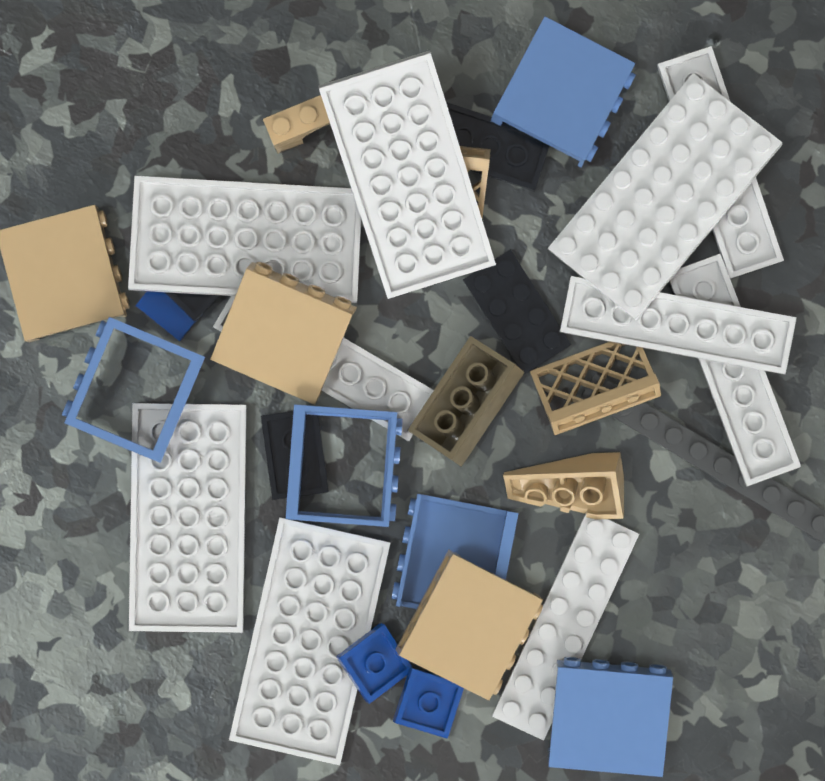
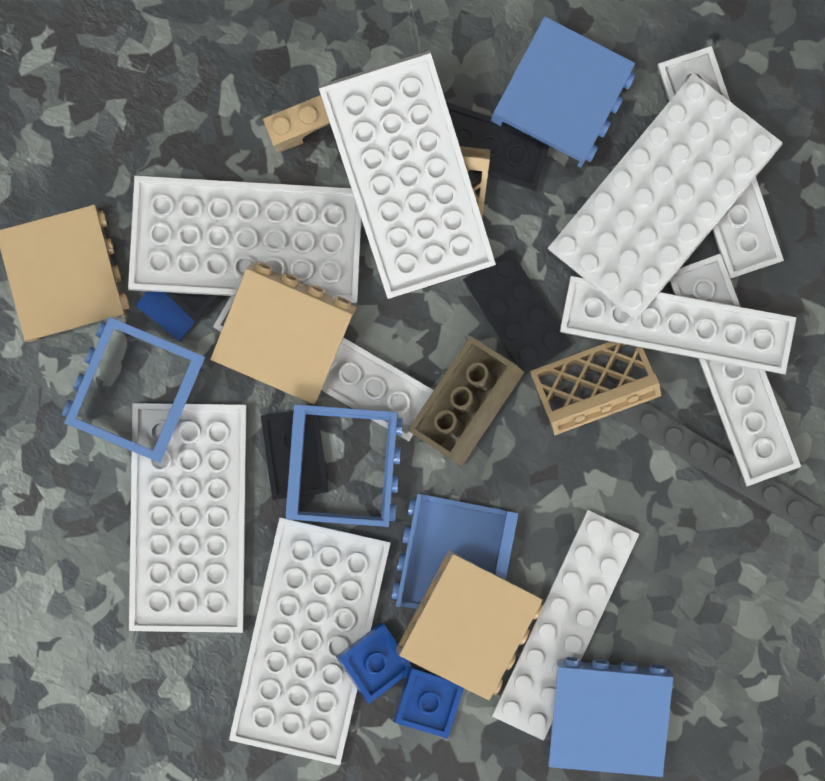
tan wedge [503,452,624,519] -> none

